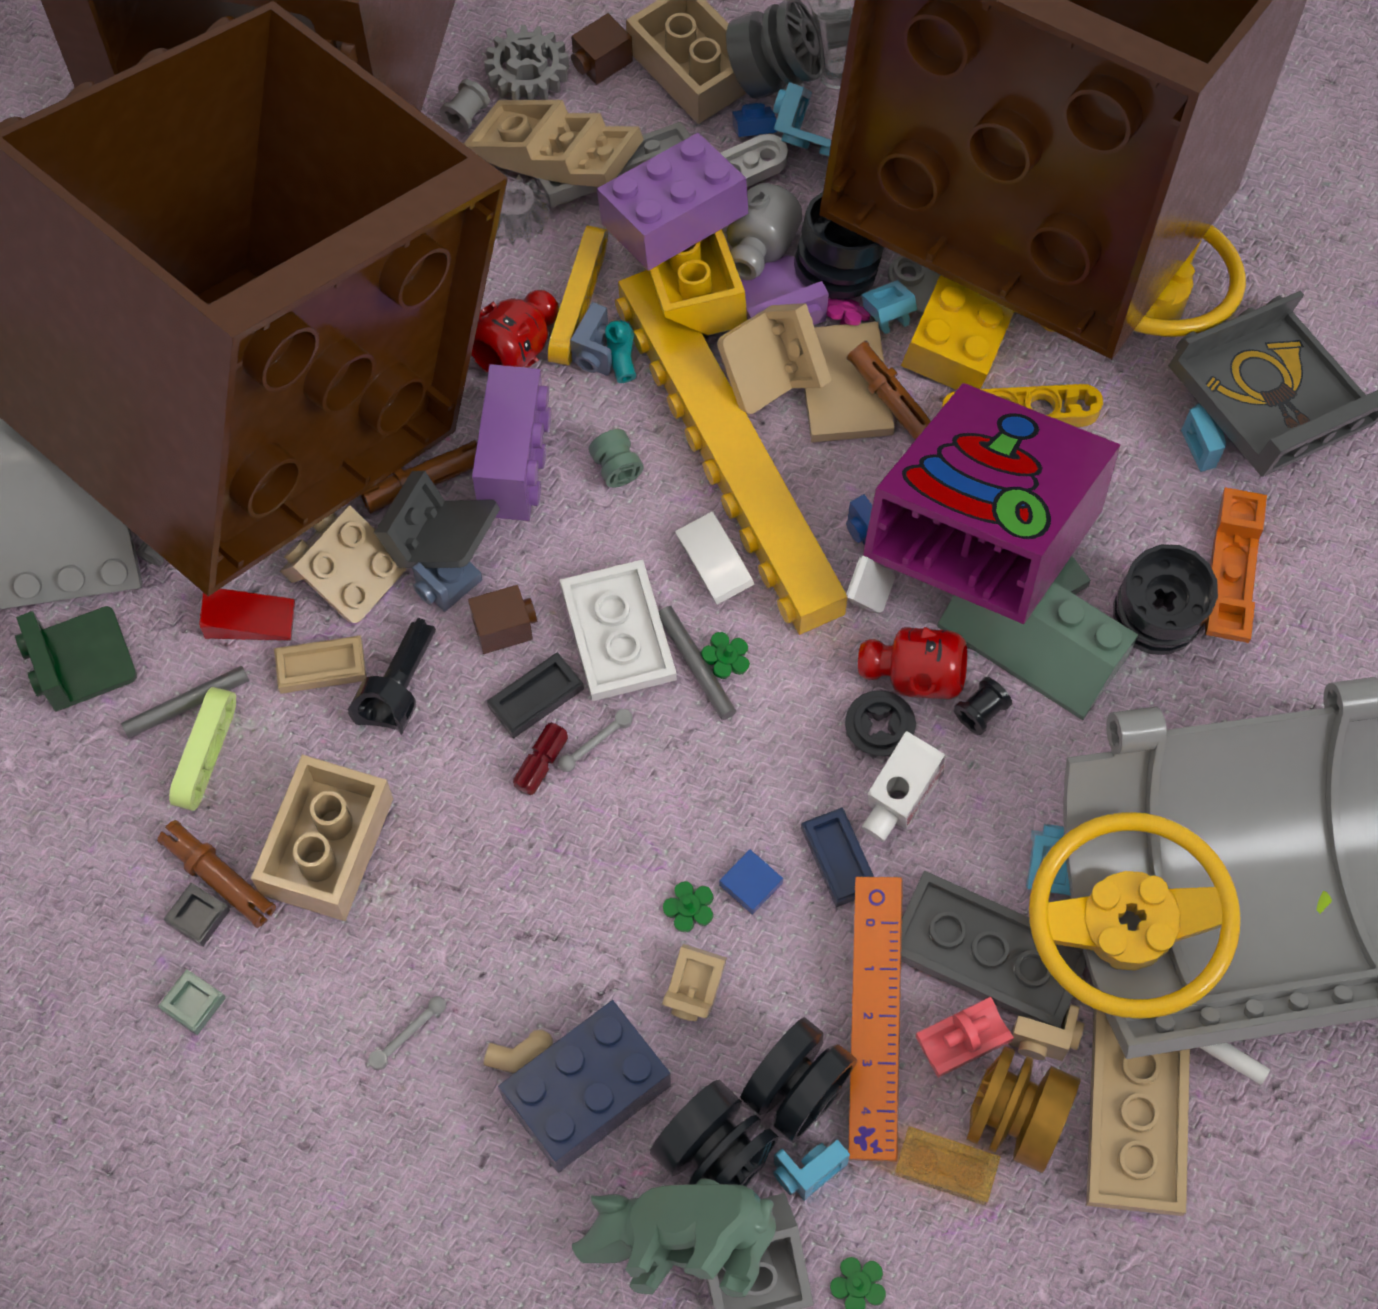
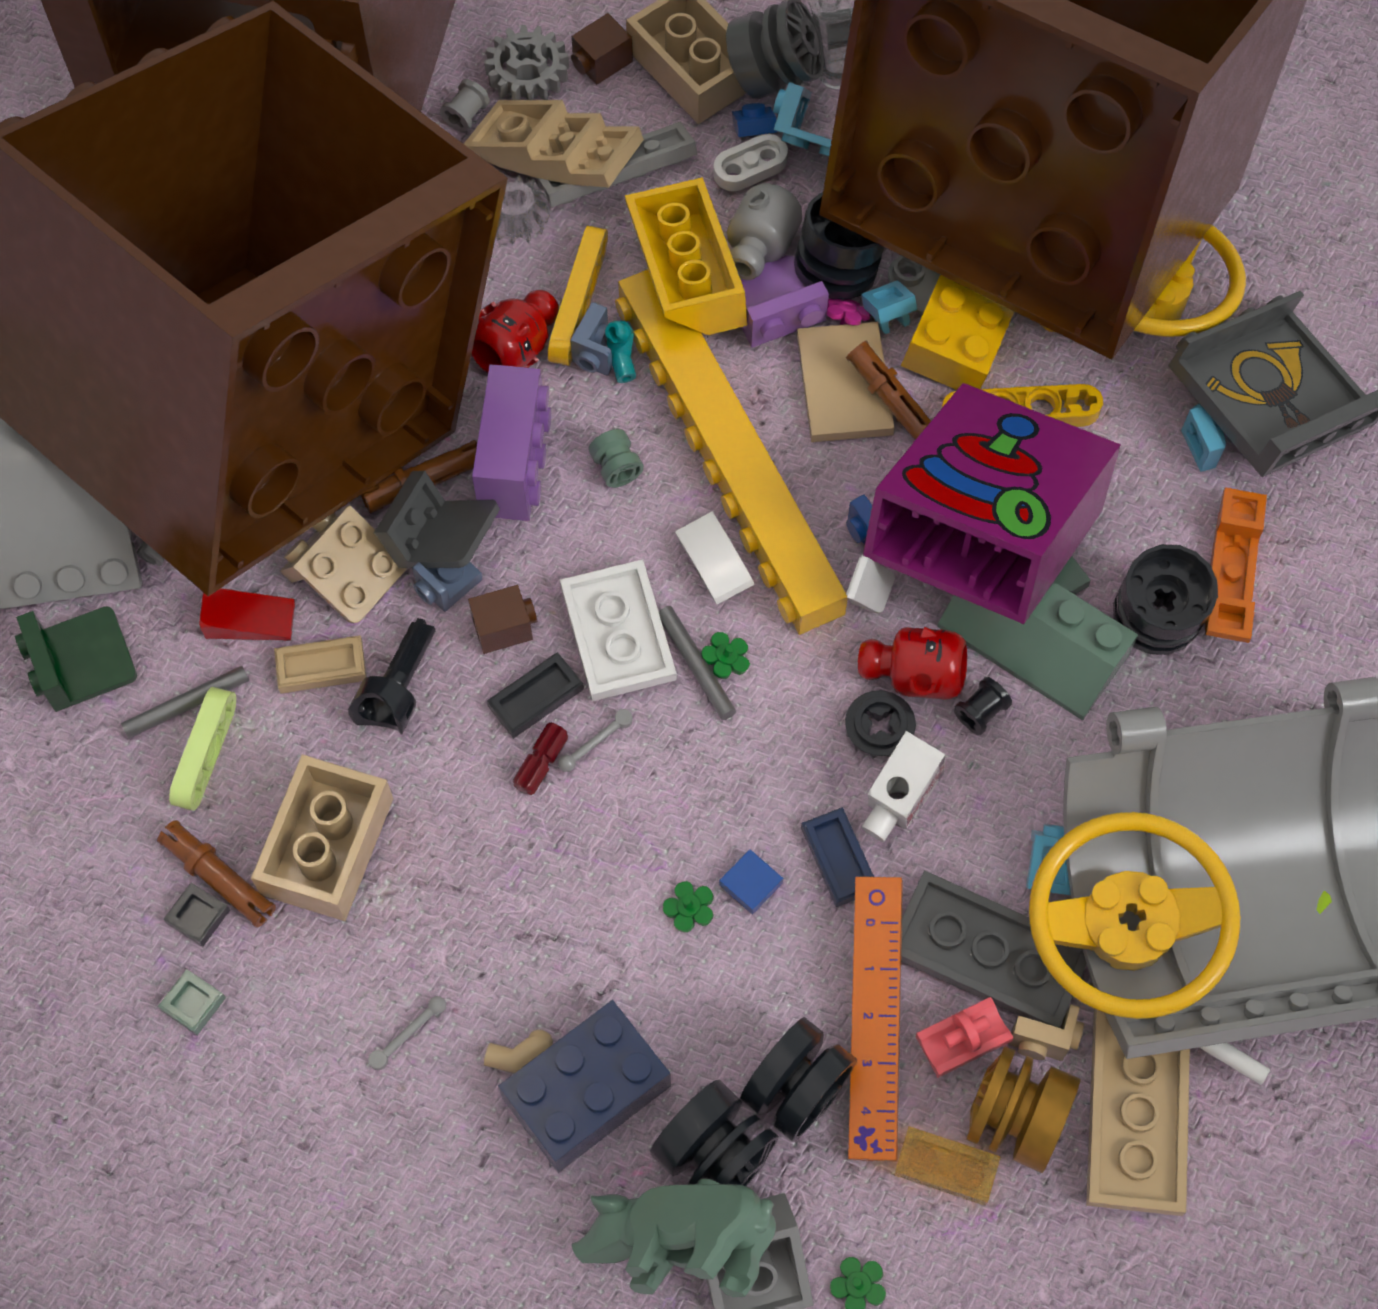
medium lavender brick [597,133,749,271] -> none
tan bracket [662,944,727,1021] -> none
tan bracket [717,303,832,414] -> none
medium azure bracket [773,1139,850,1201] -> none

